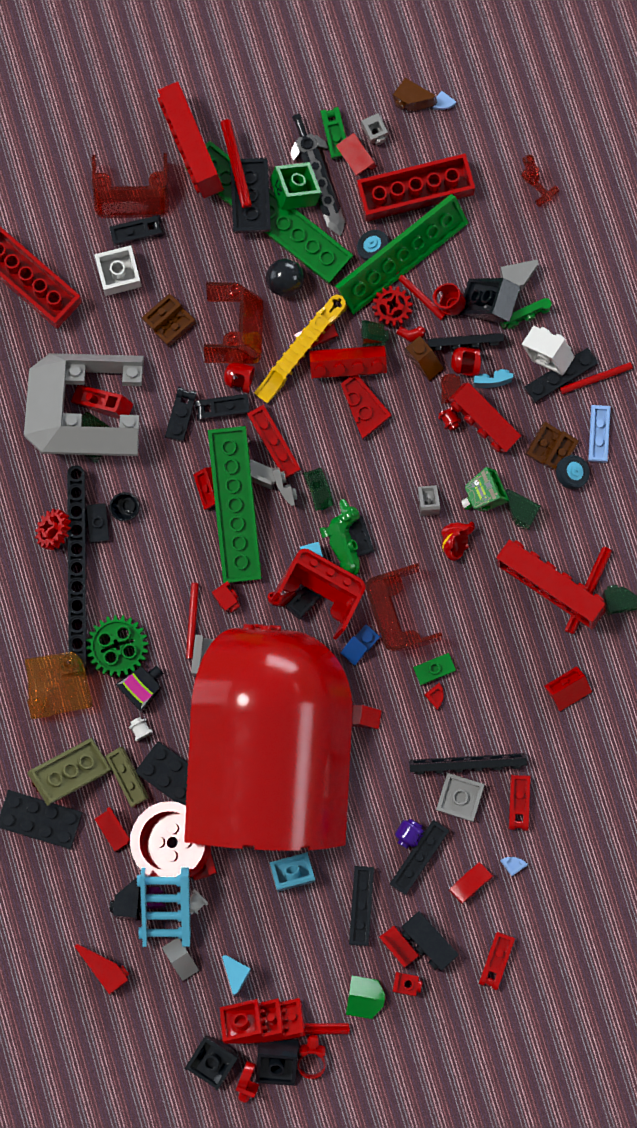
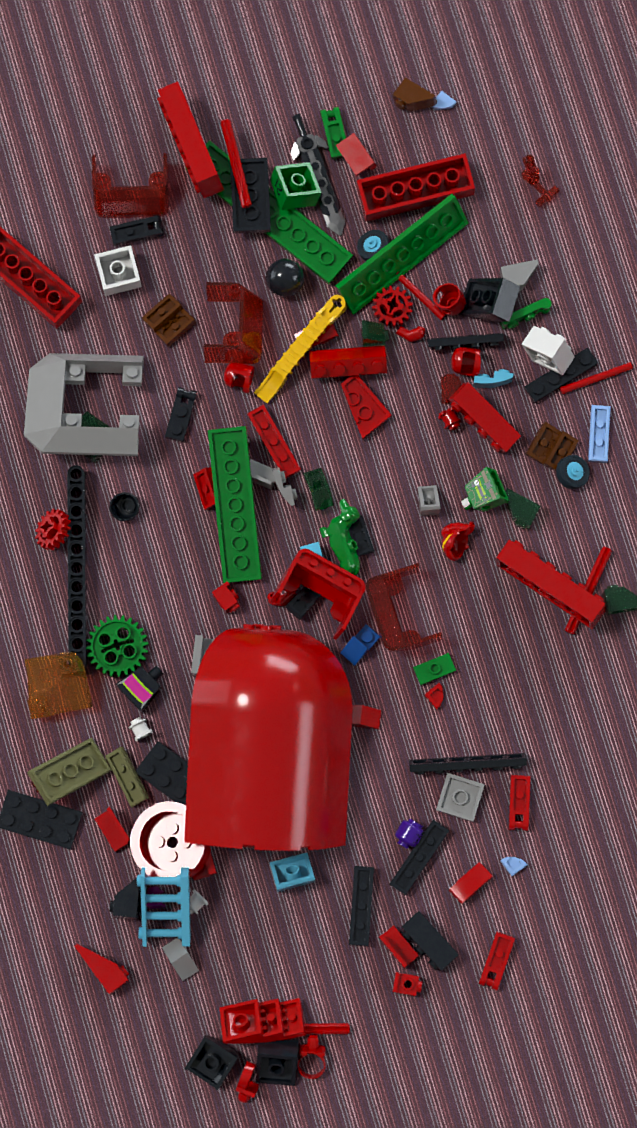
red slope [71,385,134,419] -> none
black plate [86,503,109,544] -> none
red bar [186,583,199,660] -> none
black plate [195,394,250,421] -> none
medium azure slope [222,955,251,996] -> none
green slope [346,976,385,1019] -> none
light grey brick [361,113,388,145] -> none
reddish brown slope [405,336,444,382] -> none
red panel [544,666,592,712] -> none

